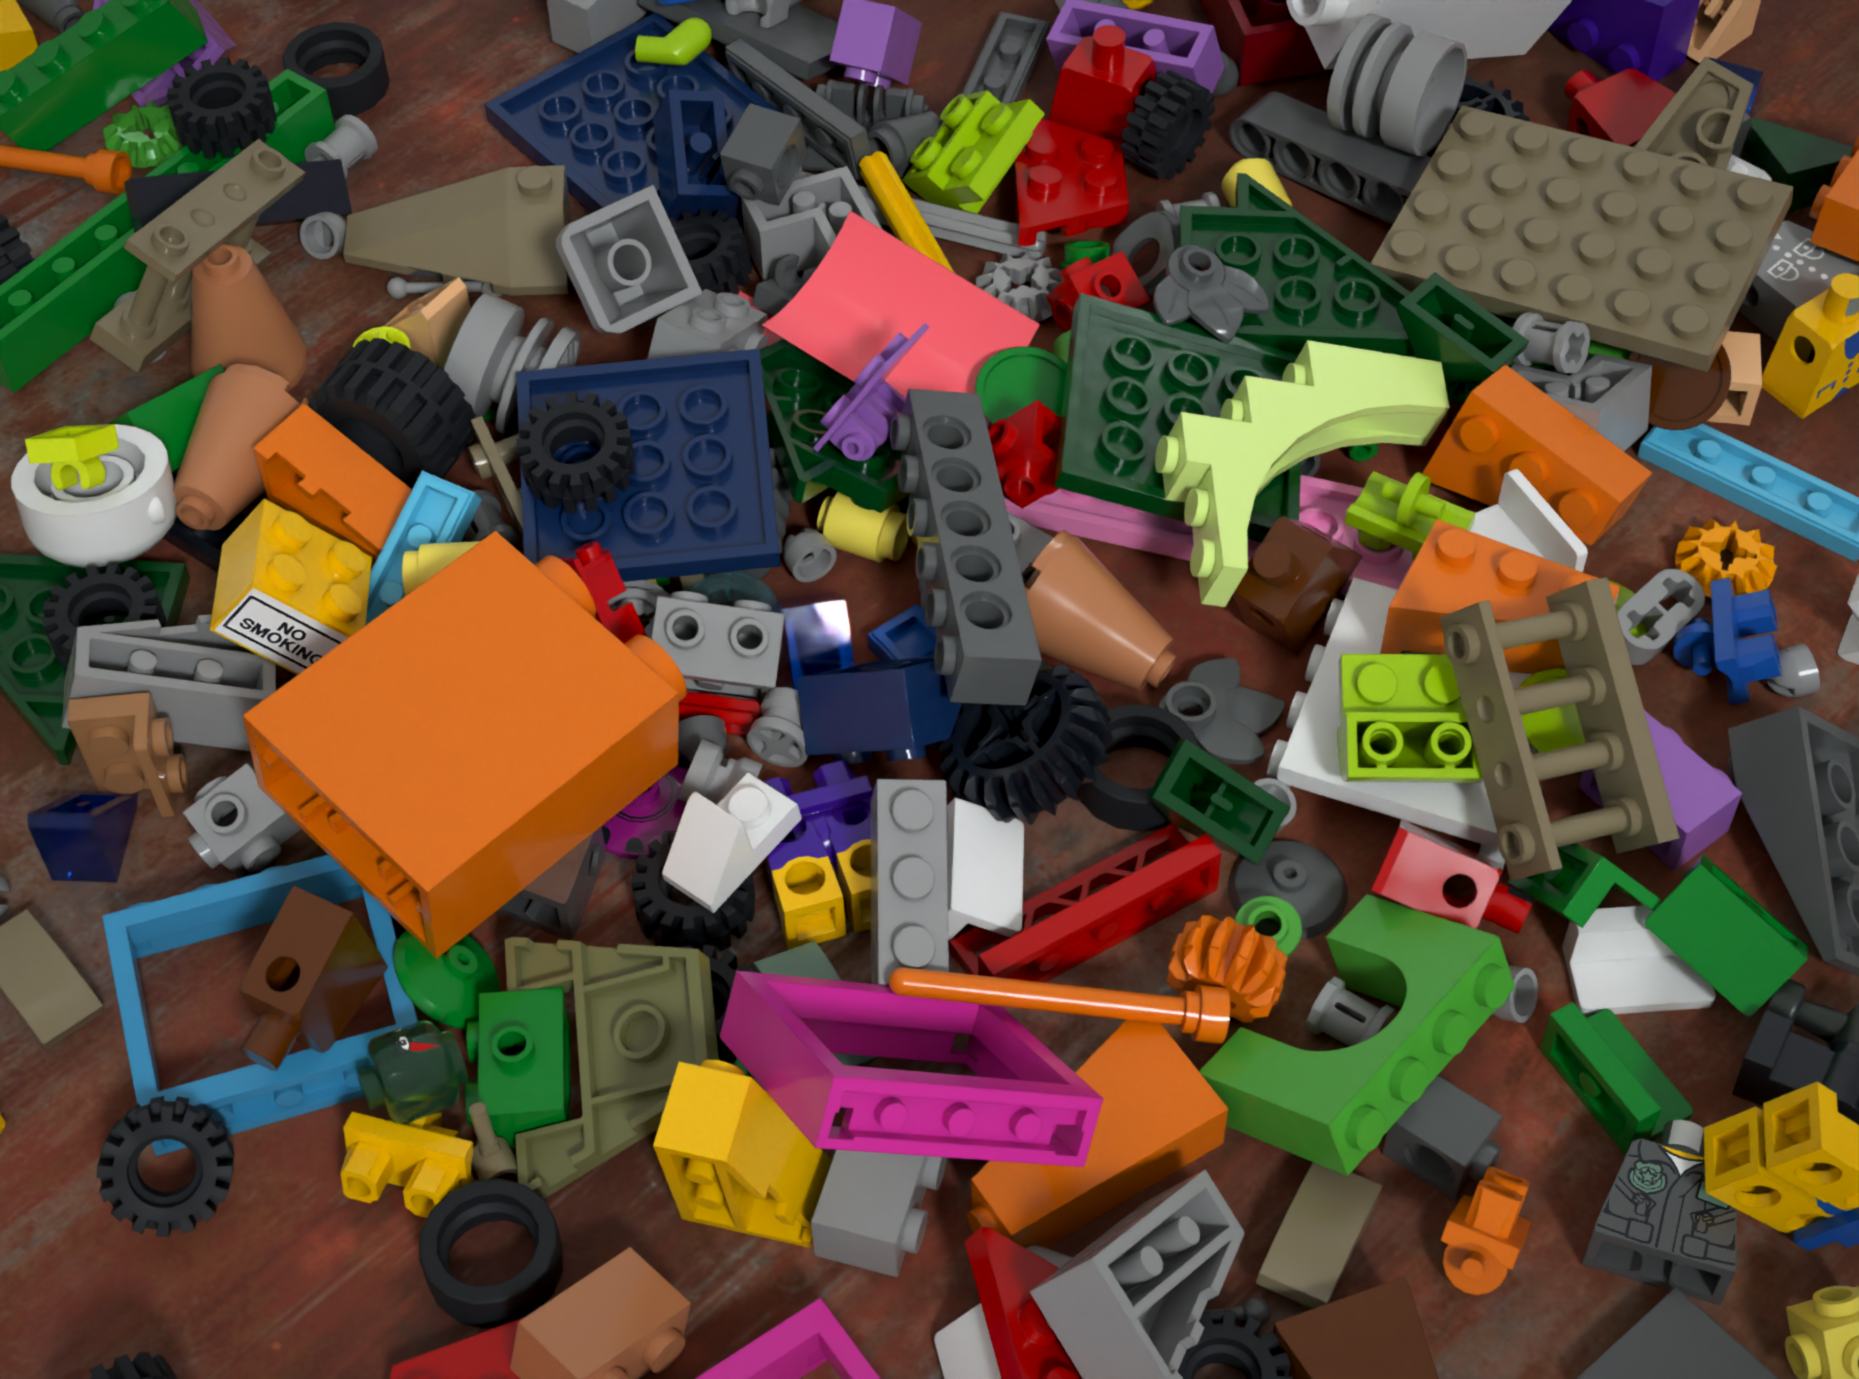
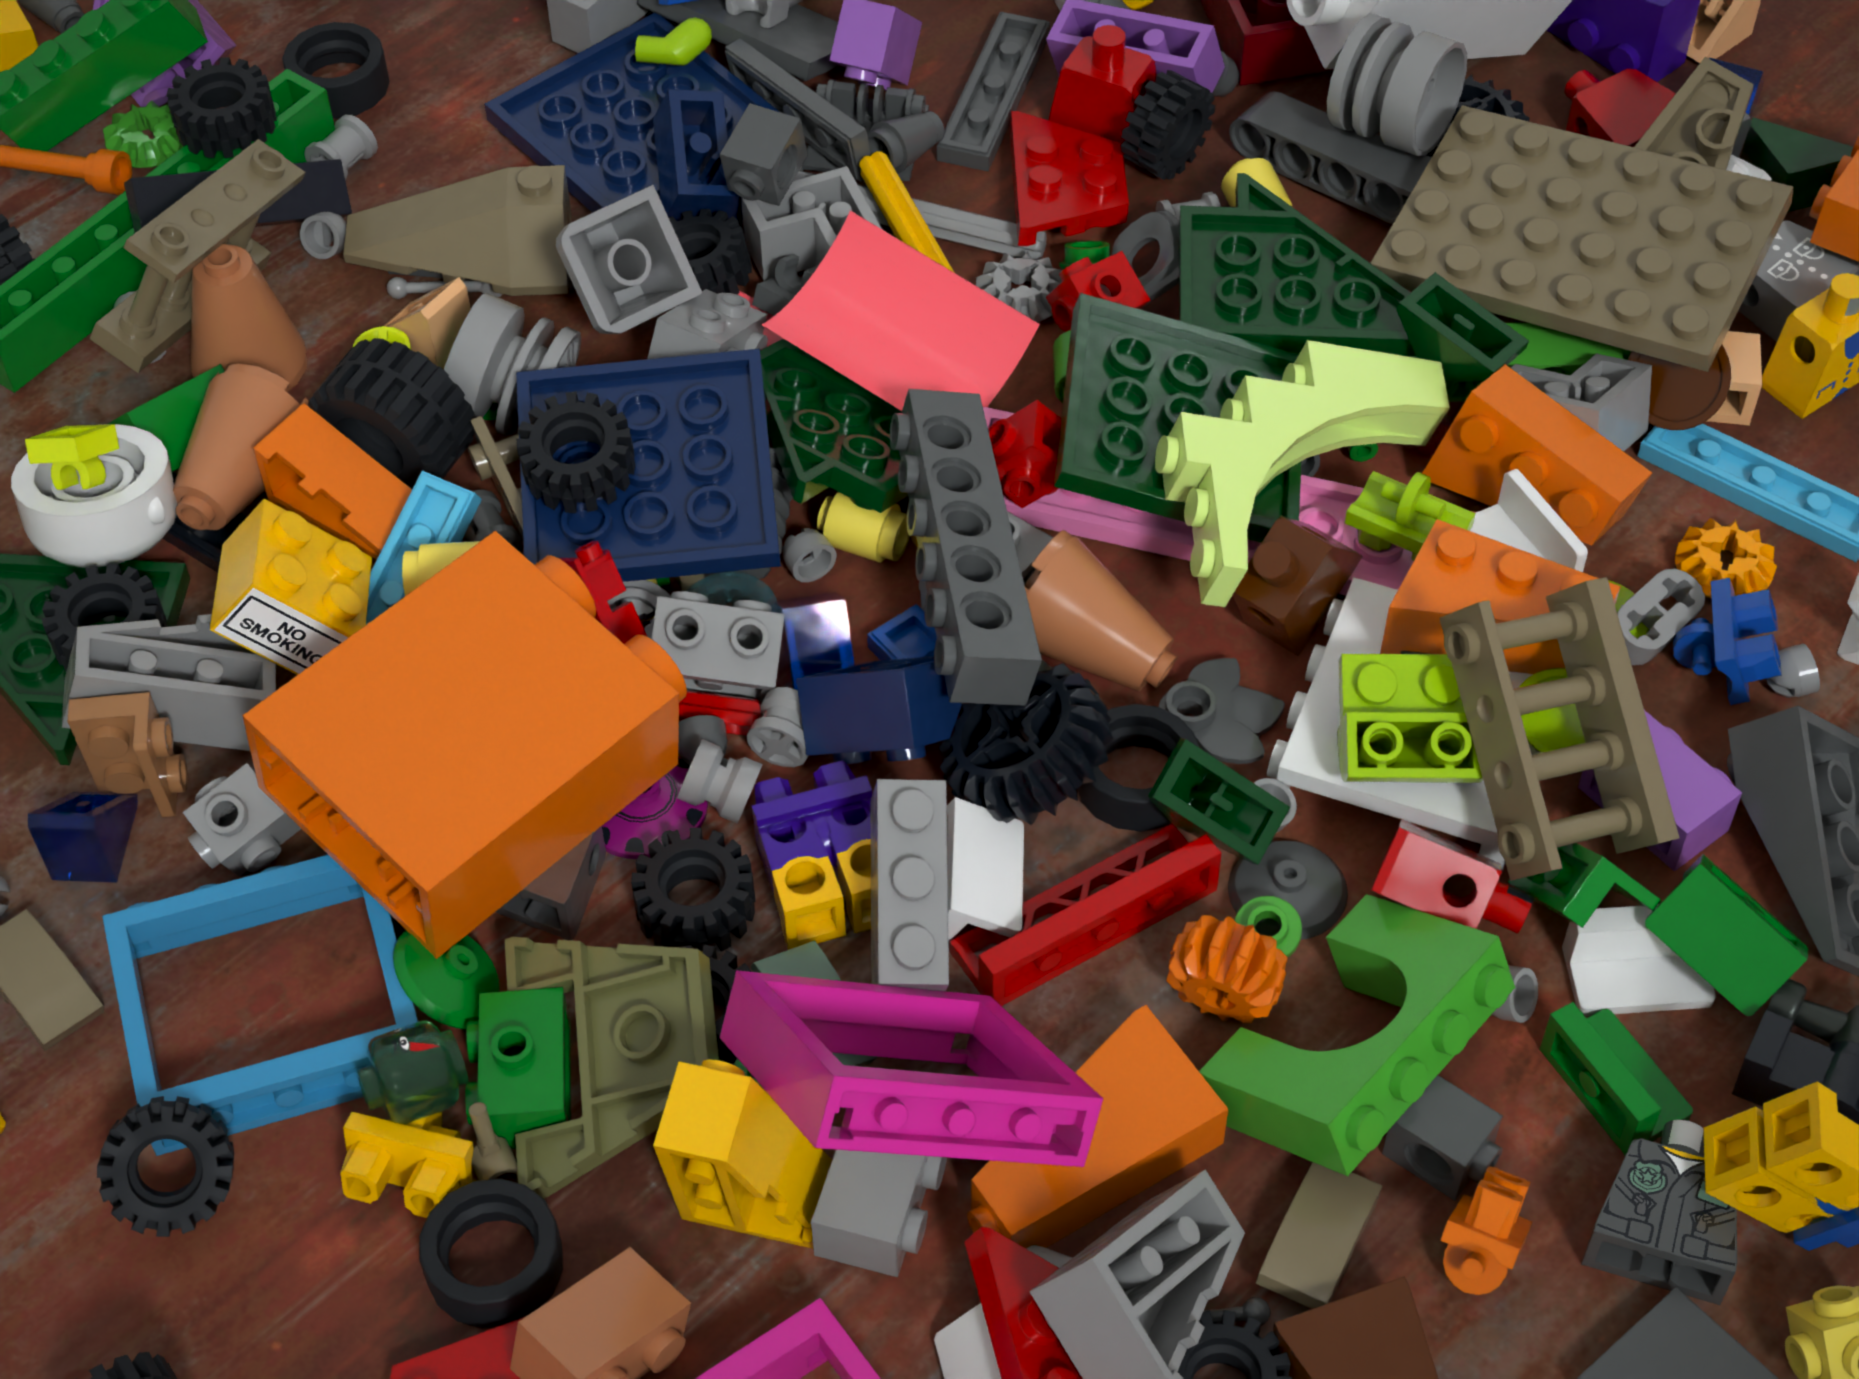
reddish brown torso [239,886,388,1071] -> none
white slope [662,773,802,913] -> none
medium lavender hinge [813,323,929,461] -> none
orange piece [889,967,1230,1044] -> none
lime brick [902,90,1045,214] -> none
green piece [975,346,1067,424] -> none
dark grey plate [1153,245,1269,343] -> none
light grey bush [1305,976,1397,1047] -> none
light grey bush [1512,312,1590,374] -> none

